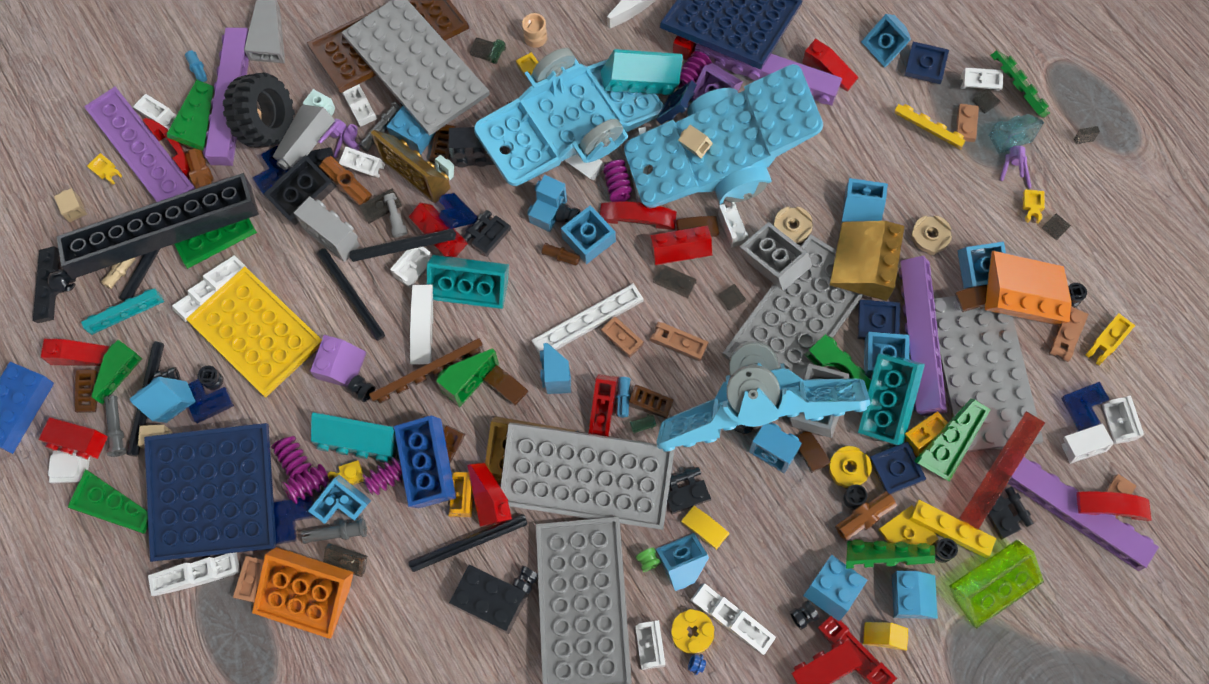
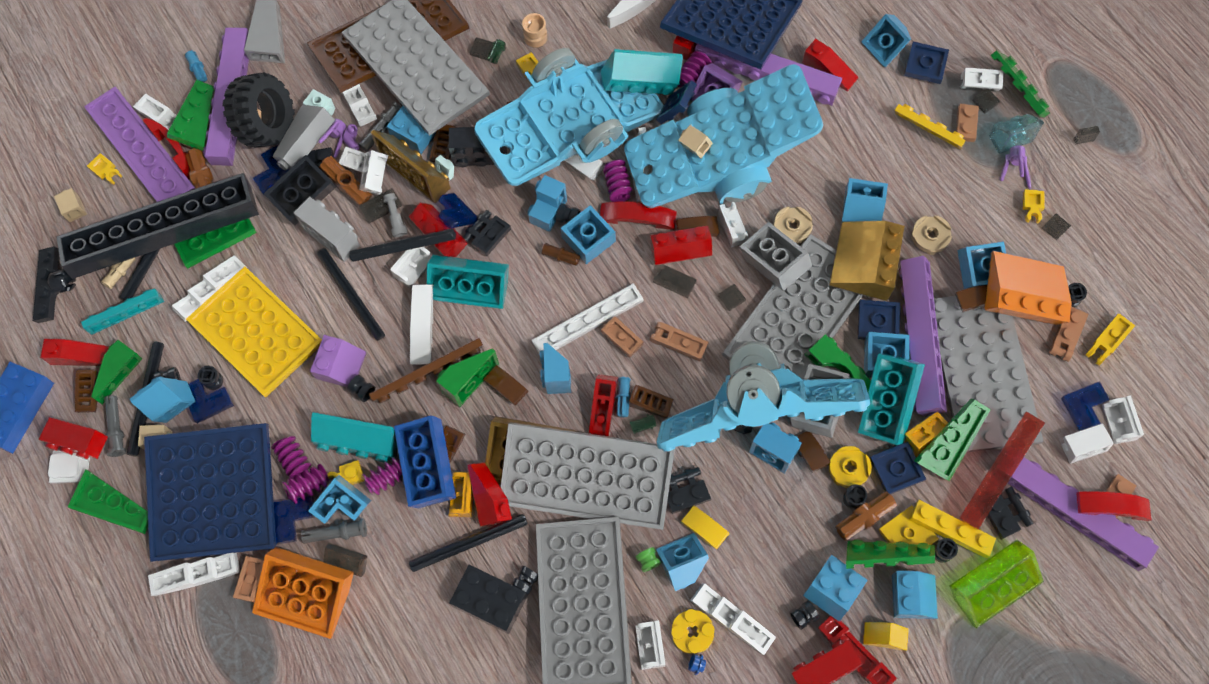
none -> white hinge [359,150,388,195]

